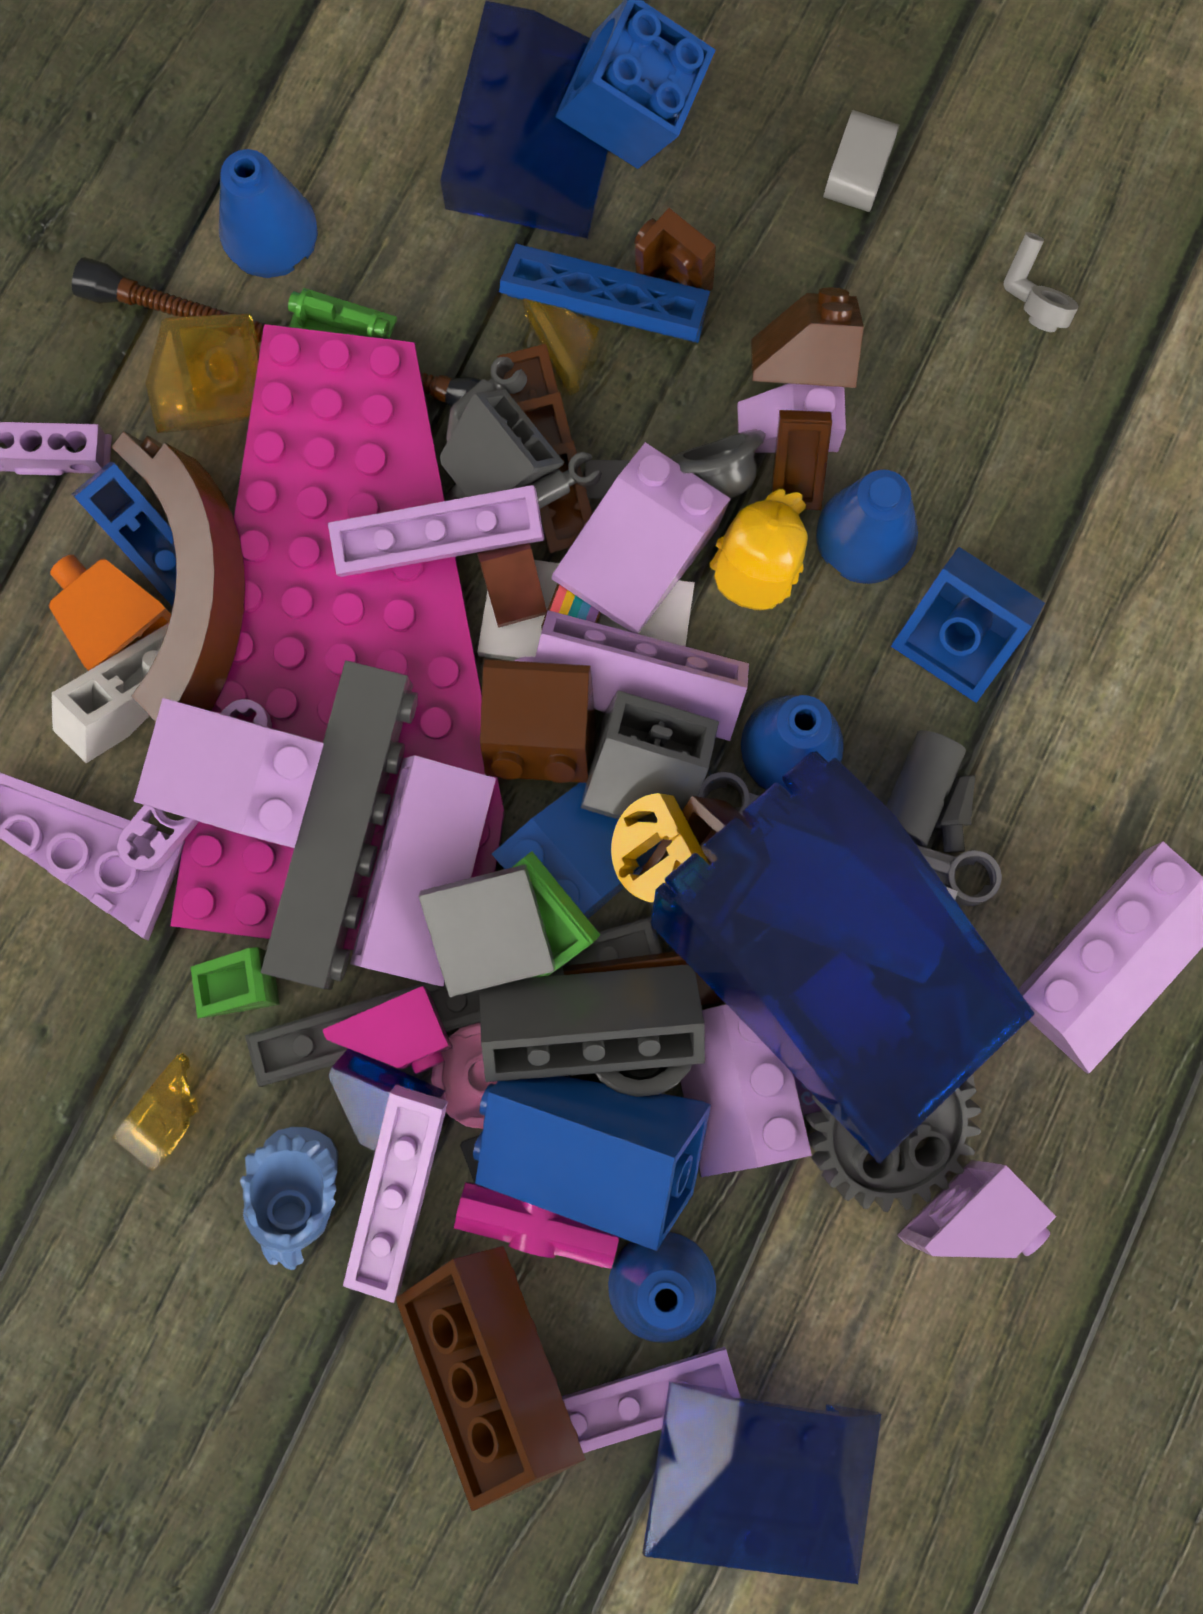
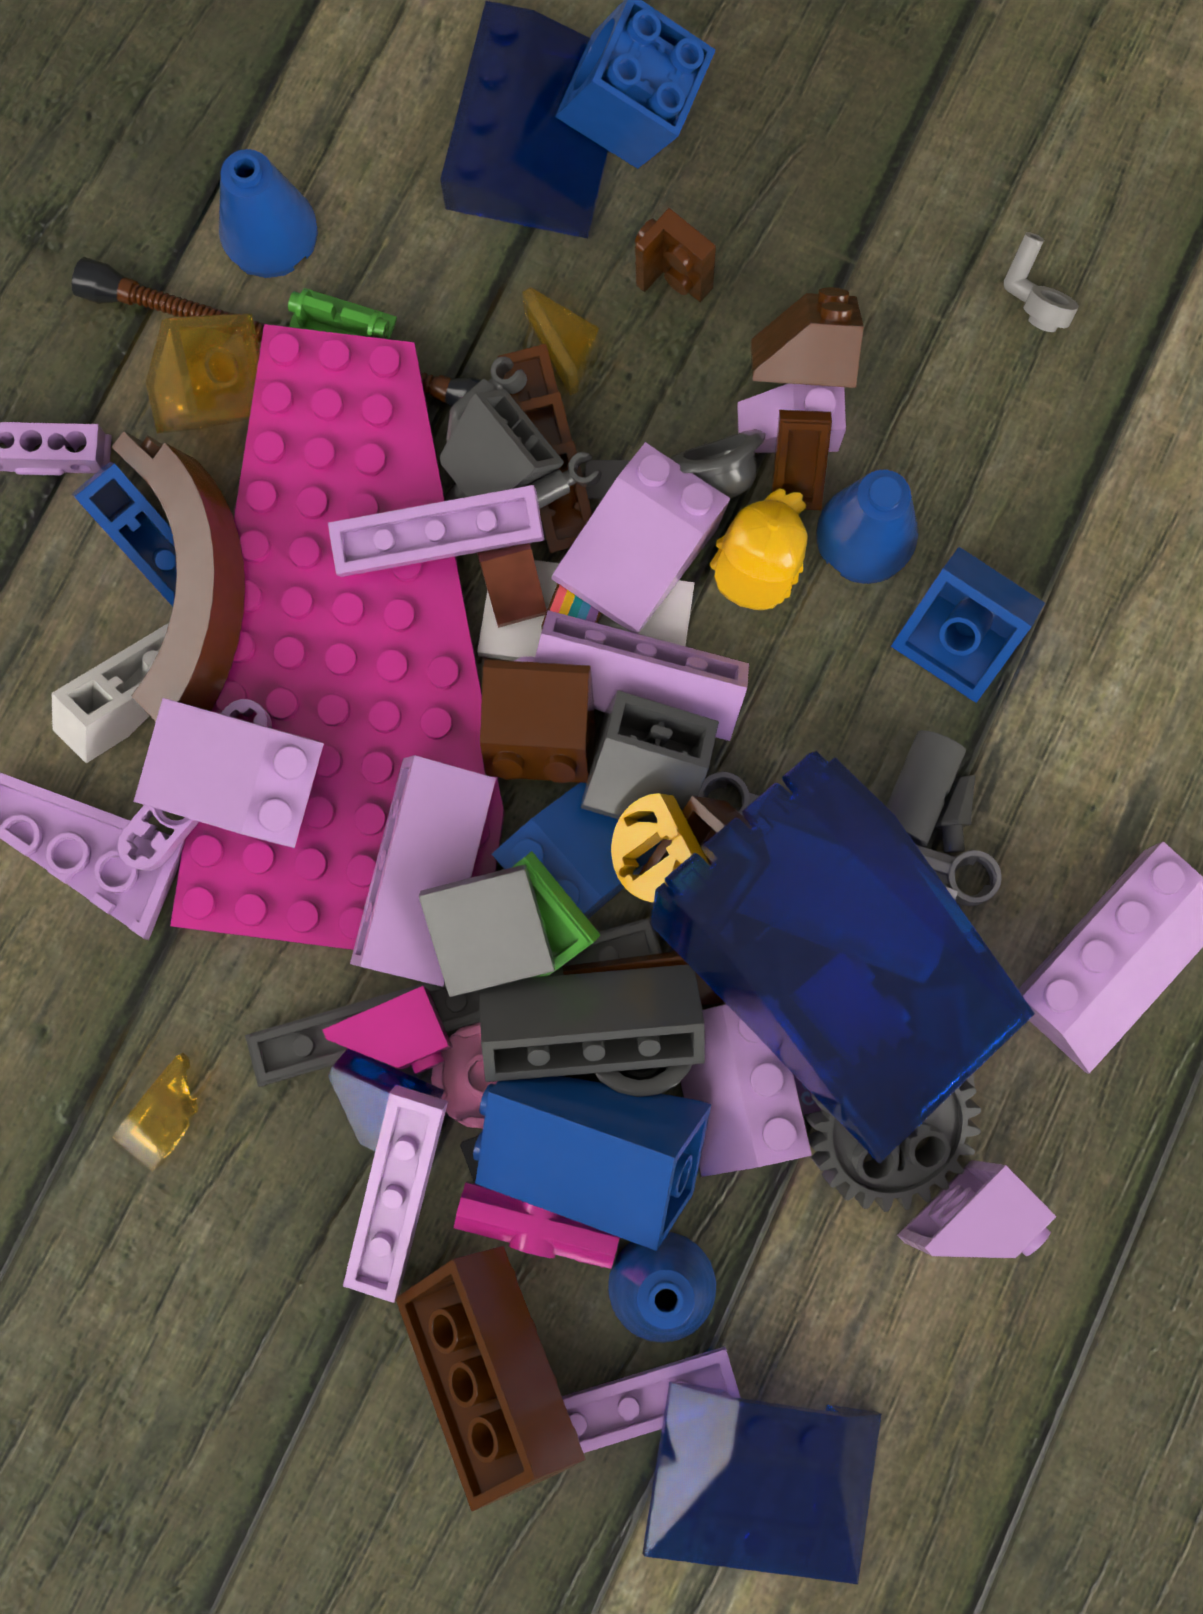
orange torso [48,555,171,671] -> none
bright green slope [190,947,280,1019] -> none
medium blue hair [240,1127,338,1270] -> none
dark grey brick [261,660,418,990] -> none
blue fence [499,244,710,343] -> none
blue cone [741,695,844,797] -> none
light grey beam [823,110,899,212] -> none

